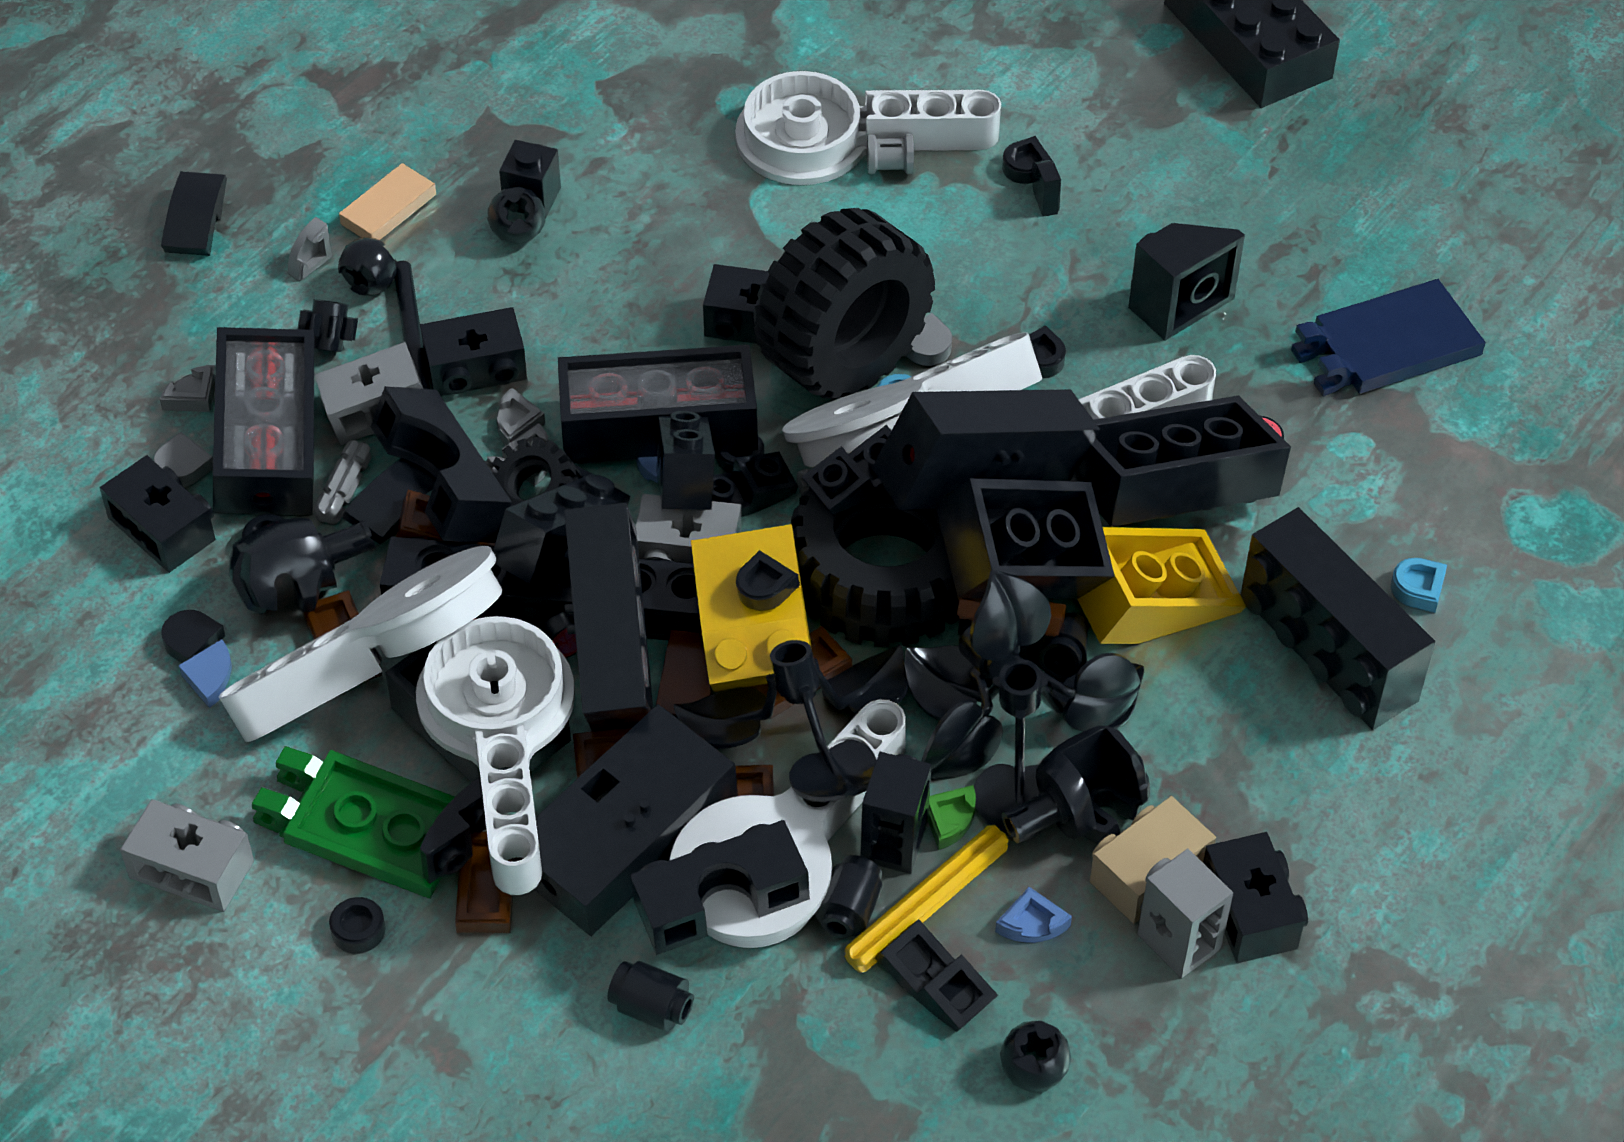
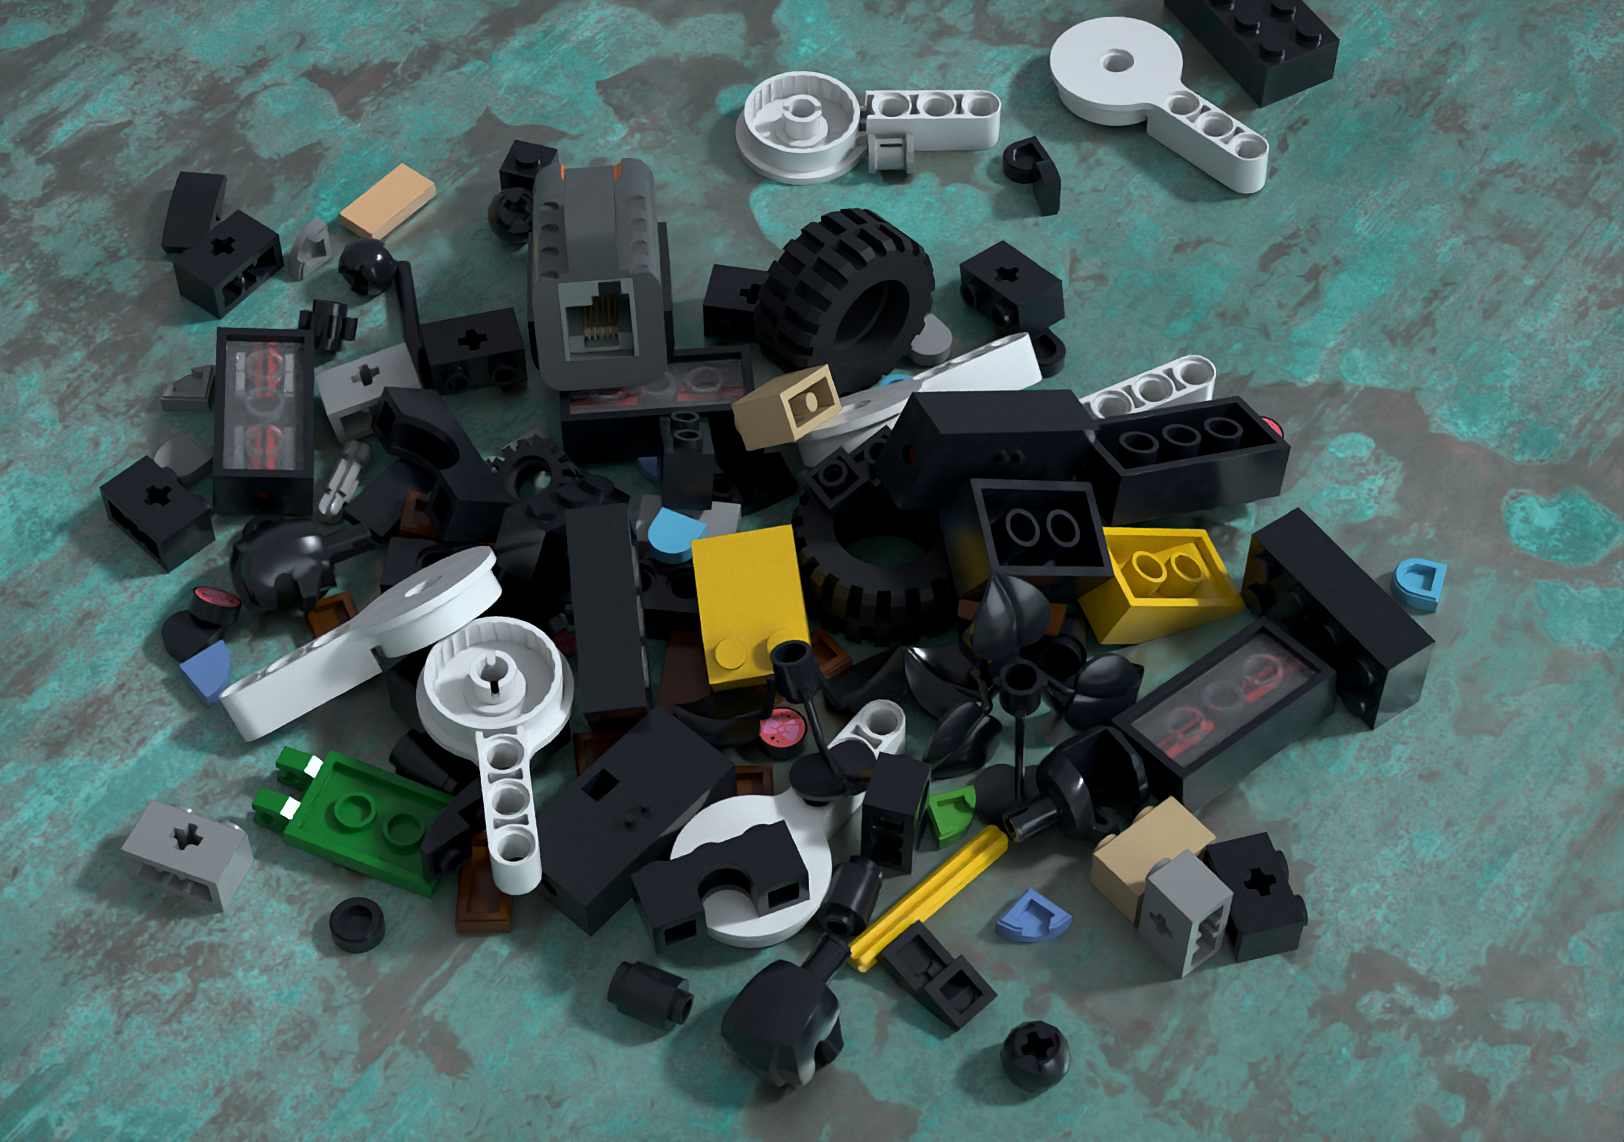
light grey tile [497,388,545,446] -> none
black tile [736,550,800,611] -> none
black slope [1128,223,1245,341] -> none
dark blue tile [1291,279,1486,396] -> none
none -> black brick [173,209,285,320]
none -> black tile [188,586,242,625]
none -> black cone [389,729,469,796]
none -> dark grey piece [527,158,675,391]
none -> medium azure tile [648,507,707,564]
none -> black piece [721,932,852,1087]
none -> tan brick [731,364,843,451]
none -> tile [756,707,808,759]
none -> black brick [959,240,1065,337]
none -> white beam [1050,17,1269,194]
none -> brick [1111,615,1337,814]

